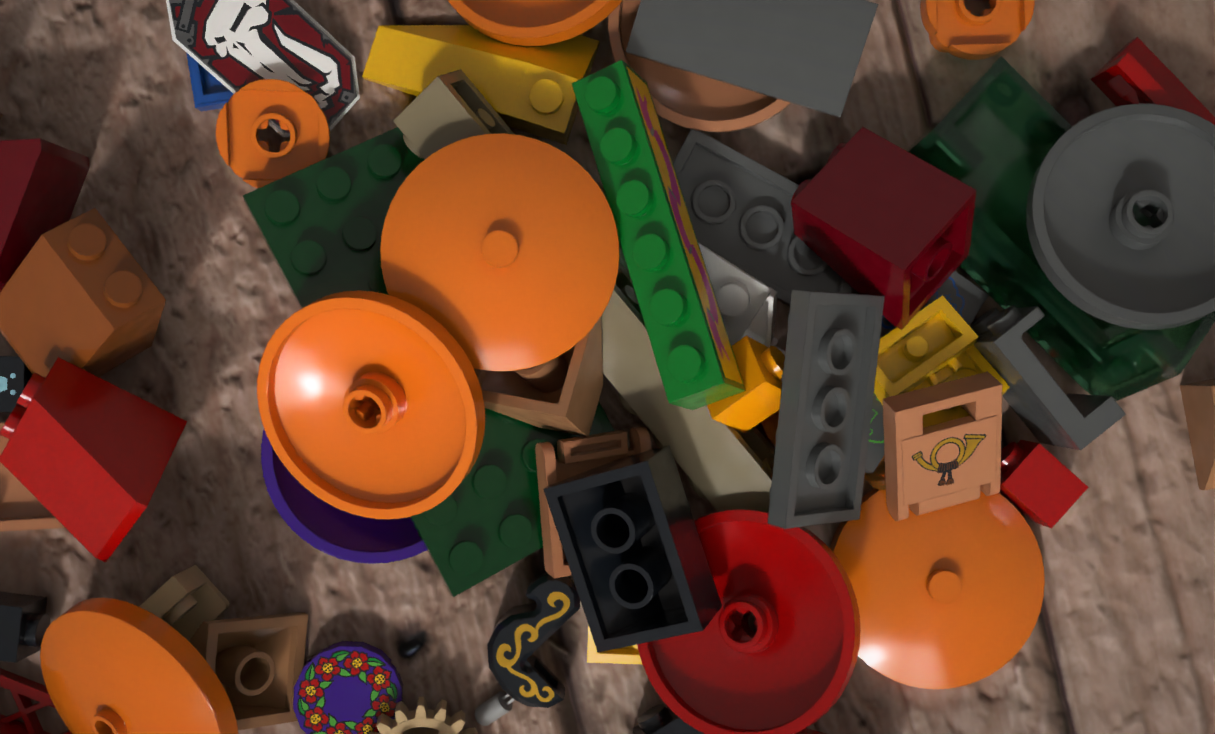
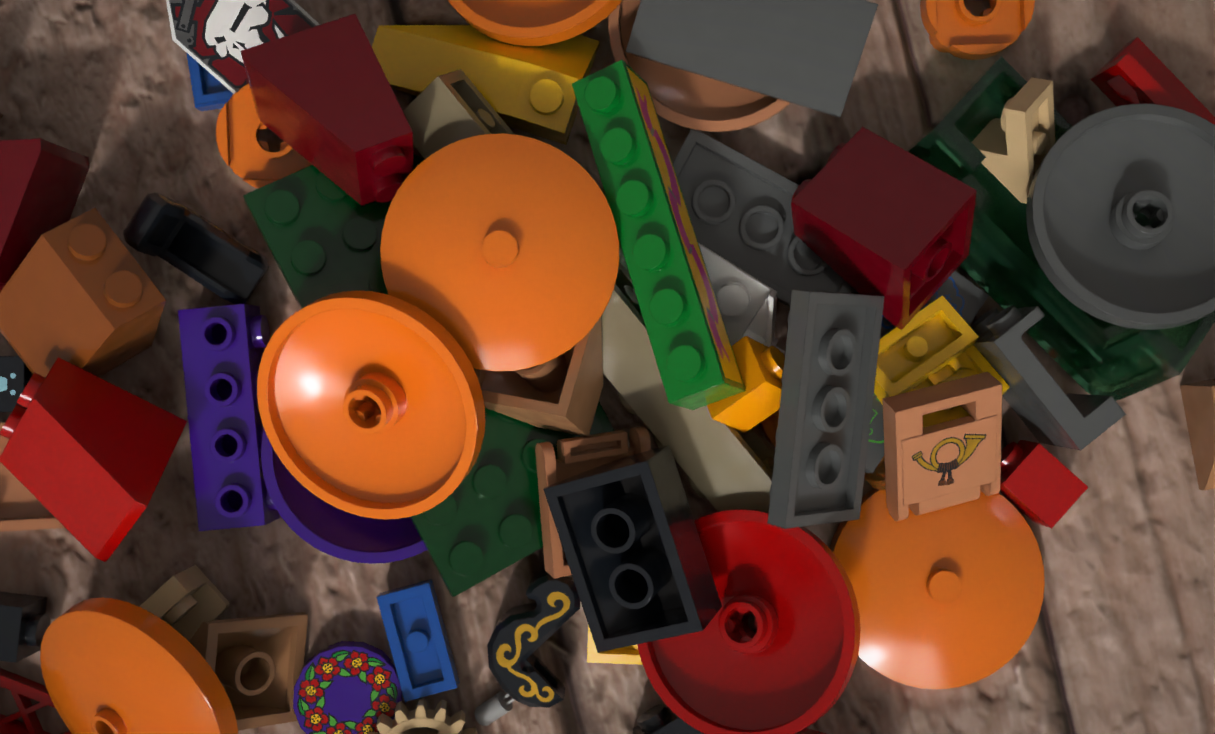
none -> black animal [123,193,269,305]
none -> dark purple brick [178,304,280,531]
none -> dark red slope [241,13,414,206]
none -> blue plate [376,579,460,702]
none -> tan slope [969,77,1055,204]

